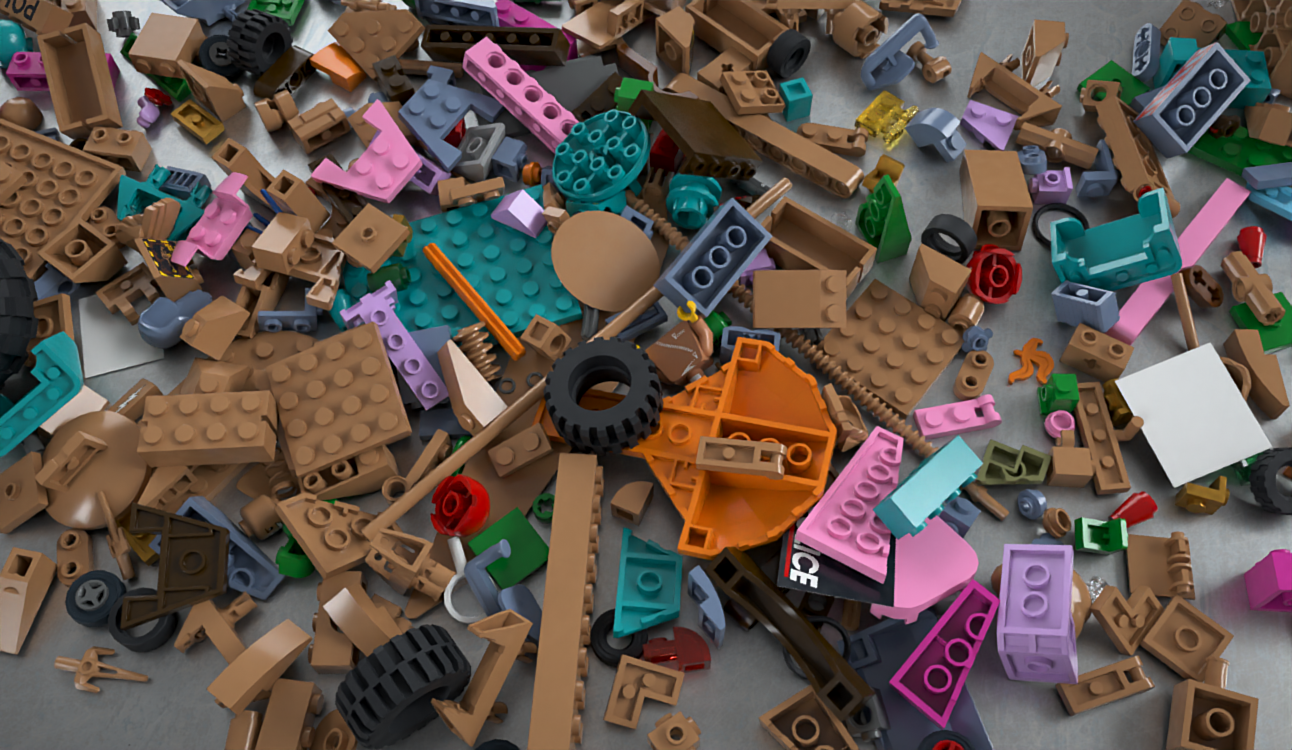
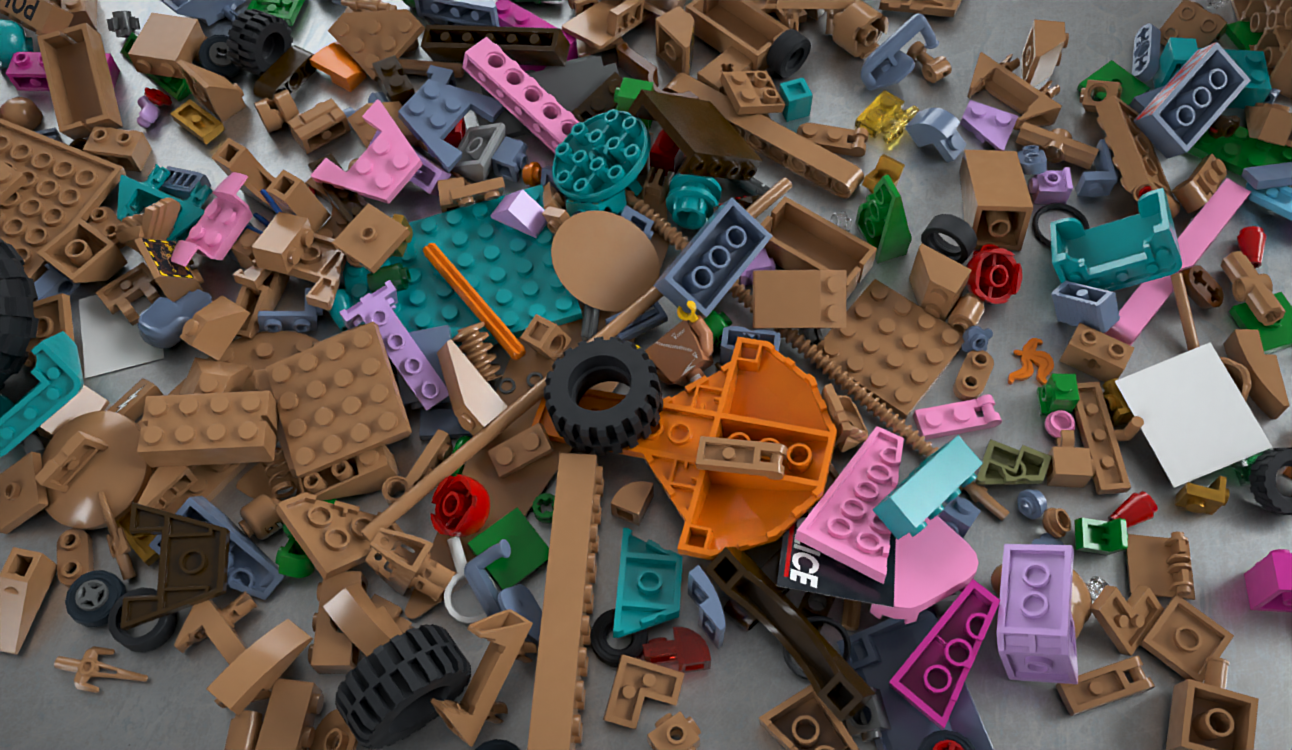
none -> medium nougat plate [1172,153,1227,213]

